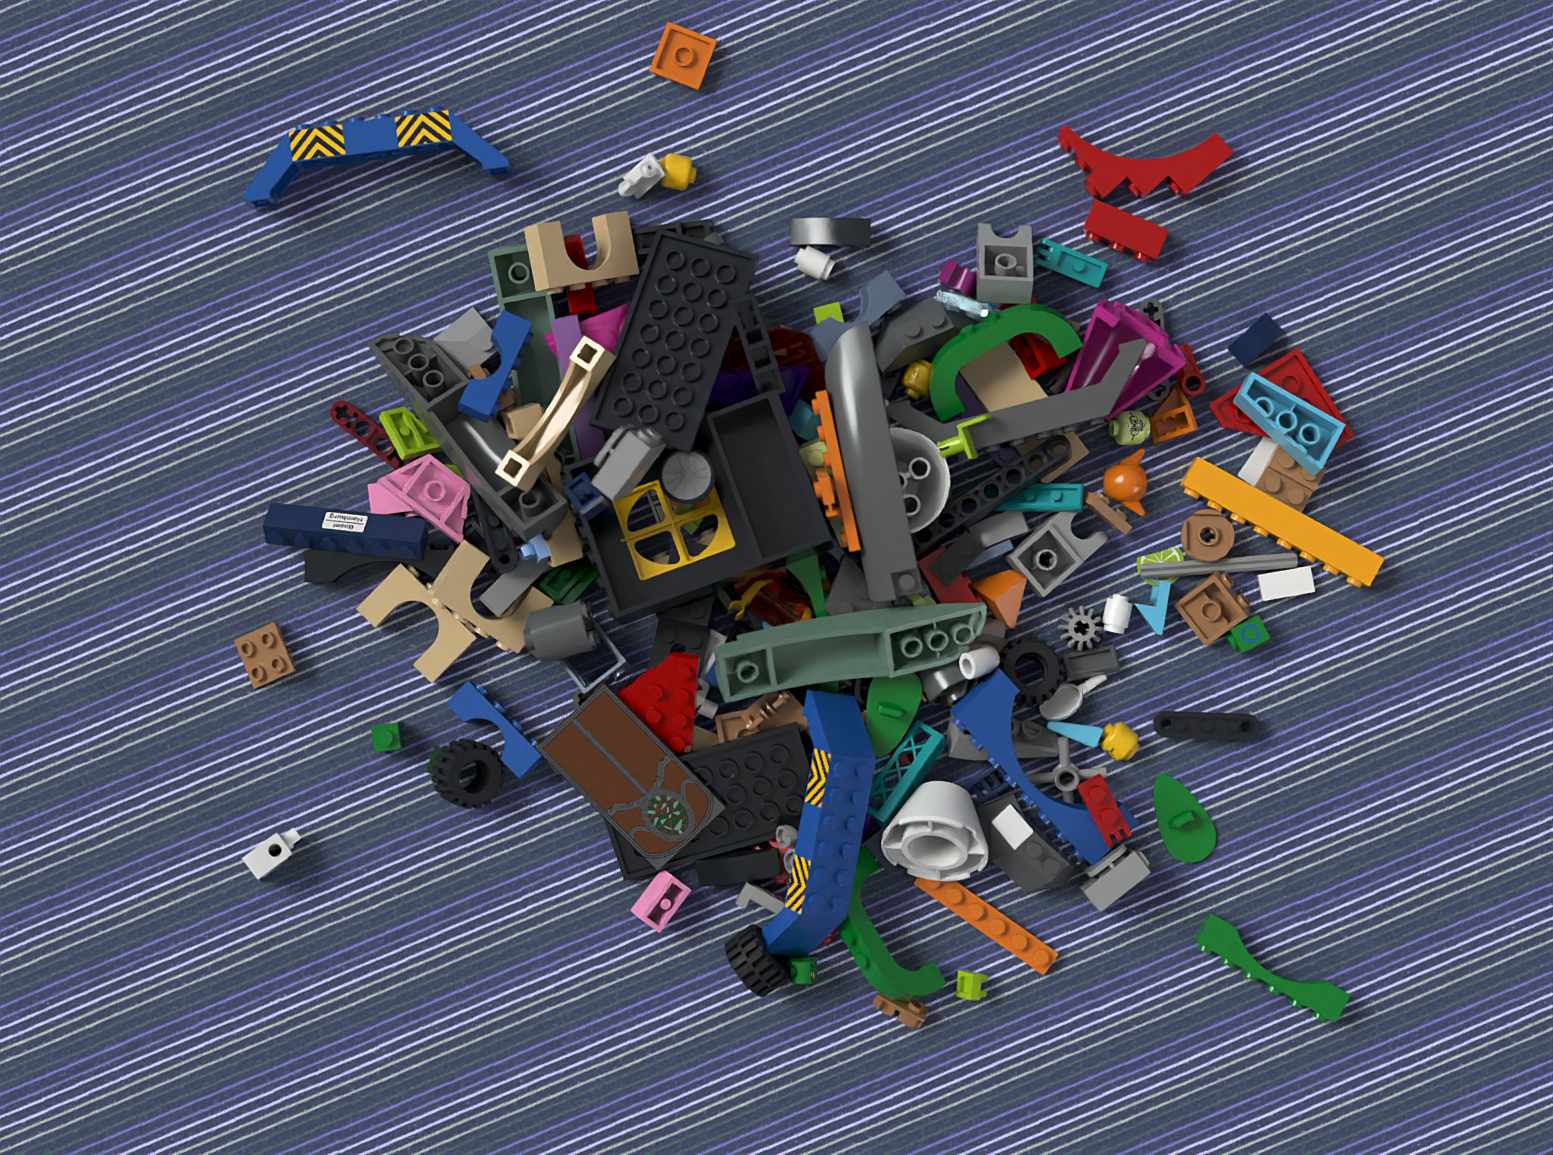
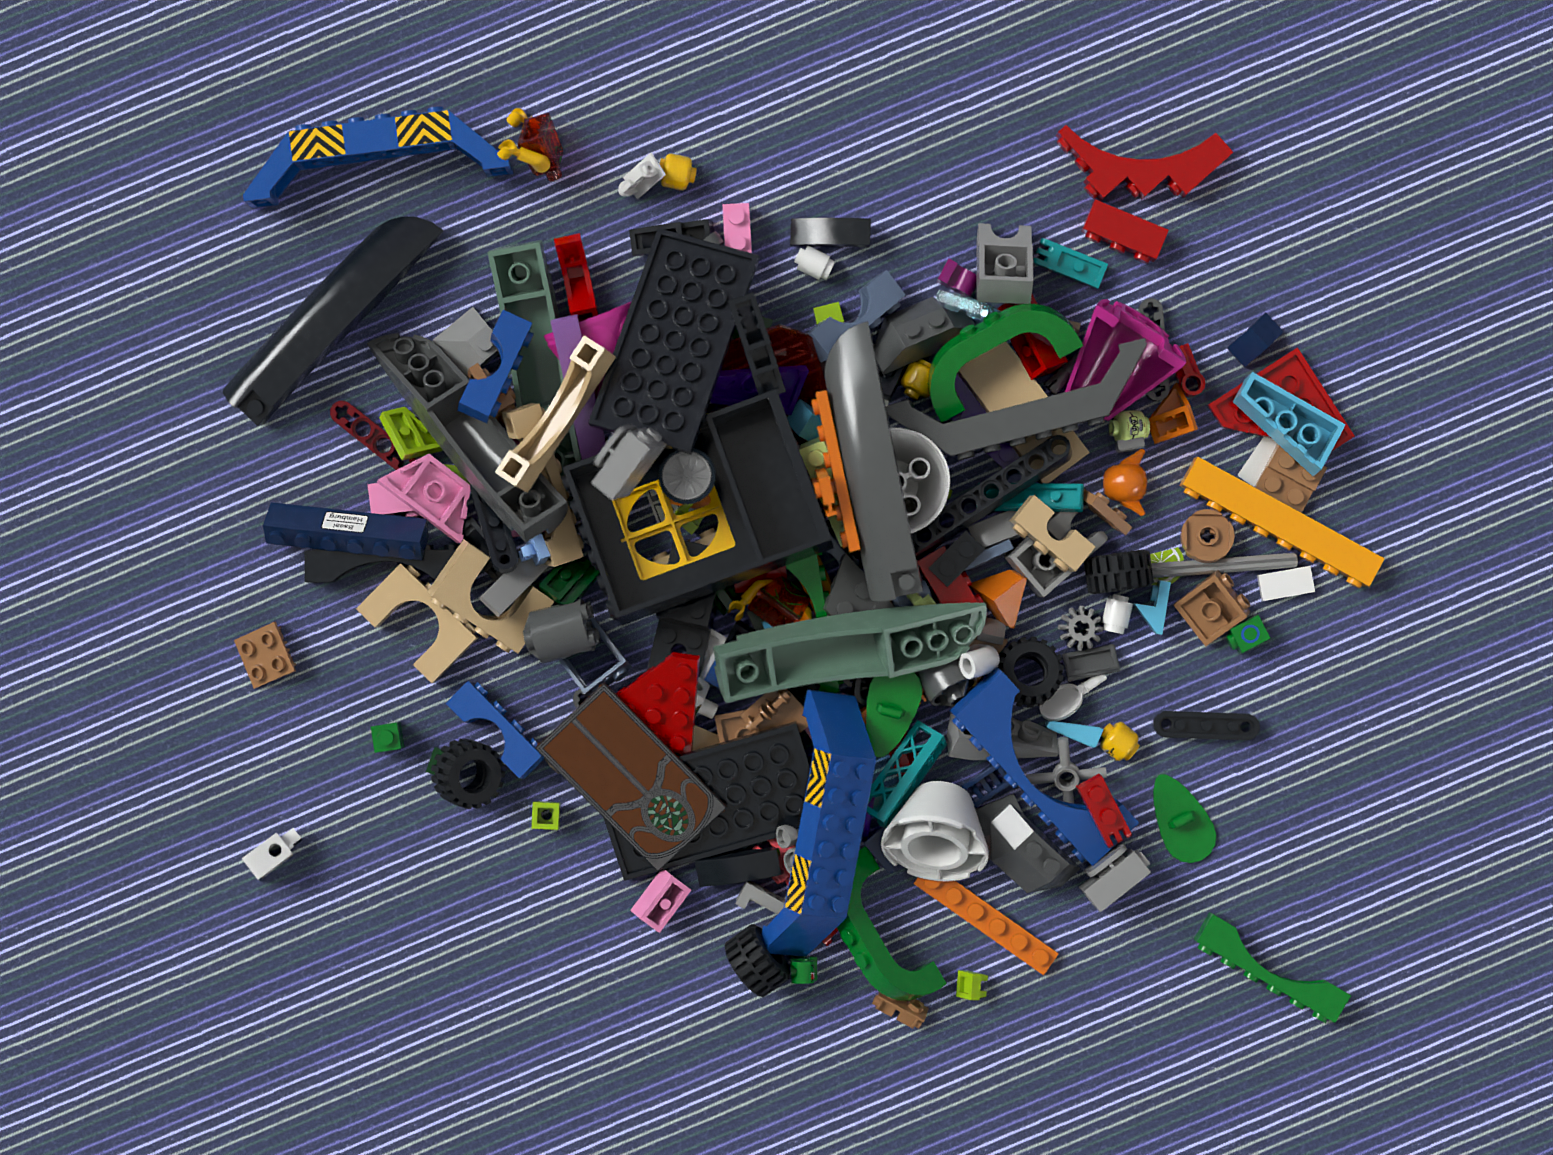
tan arch [524,211,639,295] -> none
dark blue slope [563,472,609,522] -> none
orange plate [649,22,717,91] -> none
lime bracket [937,414,992,460] -> none
none -> black slope [222,217,444,426]
none -> torso [497,108,563,182]
none -> lime plate [531,801,561,830]
none -> bright pink brick [722,203,752,253]
none -> tan arch [1009,495,1095,572]
none -> black tyre [1084,549,1154,594]
none -> light grey tile [1115,437,1145,453]

